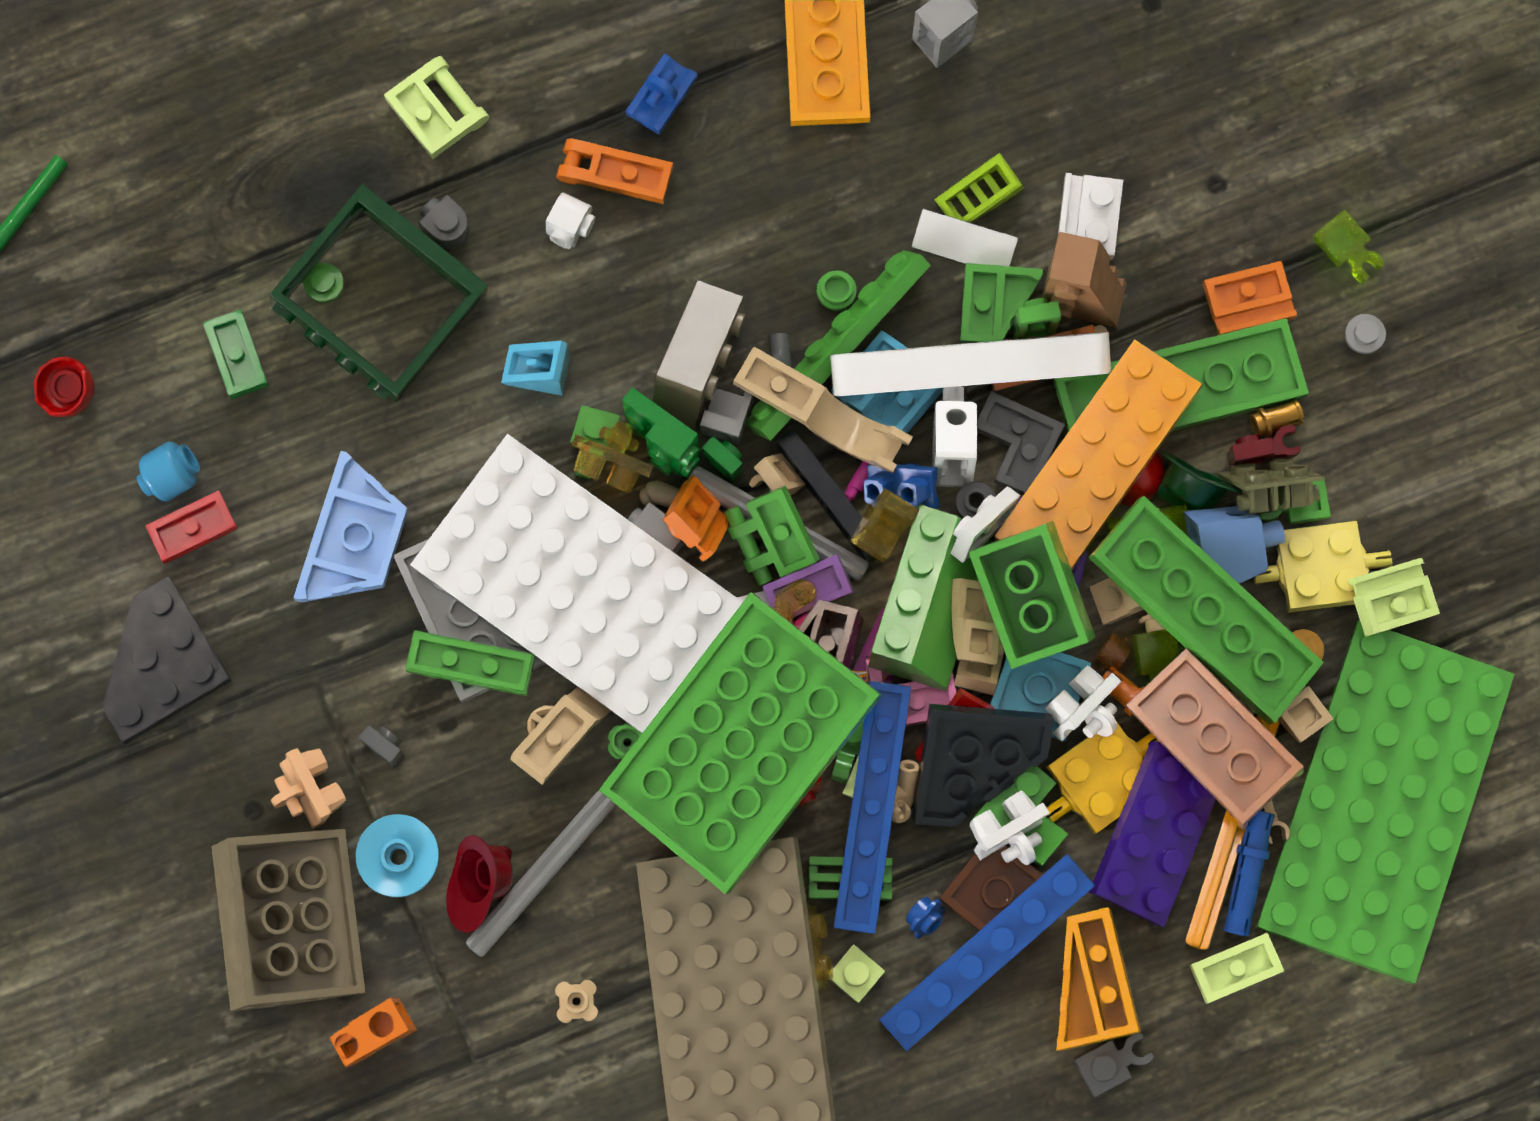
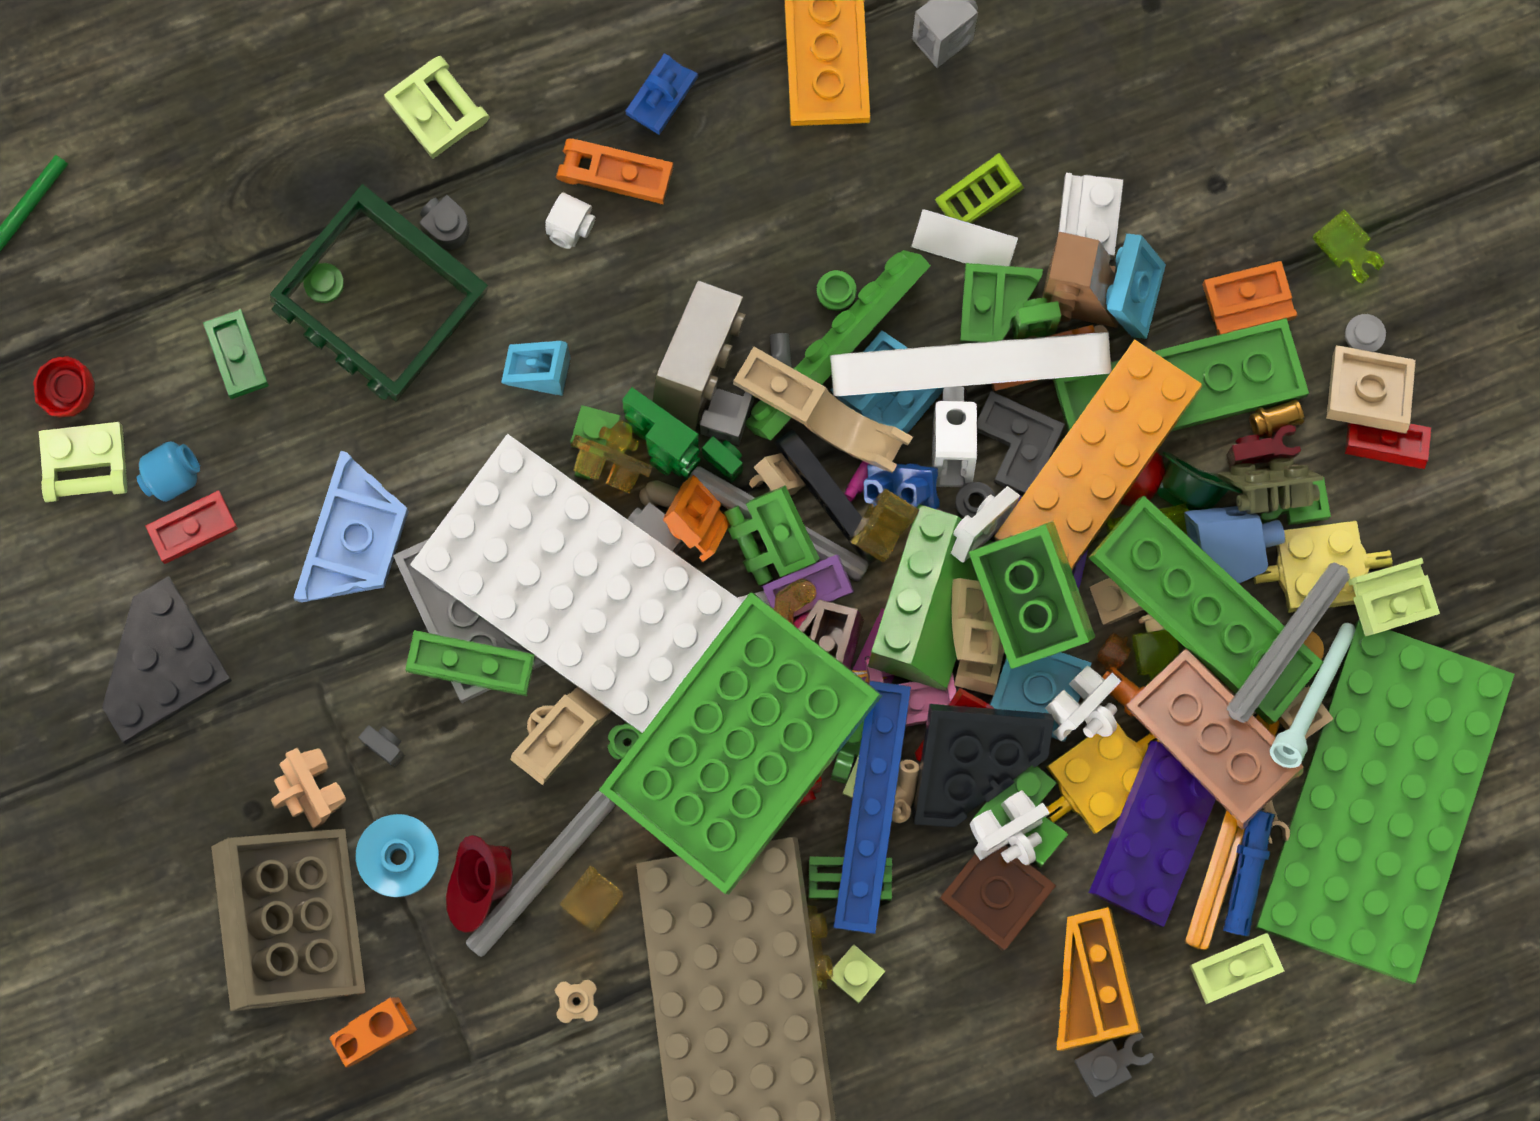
blue plate [879,854,1095,1051] -> none
blue plate [906,897,945,939] -> none
none -> yellowish green plate [39,422,127,502]
none -> clear yellow panel [559,865,623,933]
none -> medium azure plate [1106,234,1166,339]
none -> light grey axle [1227,562,1350,723]
none -> light aqua piece [1270,623,1355,768]
none -> tan plate [1326,345,1415,433]
none -> red plate [1345,423,1431,469]

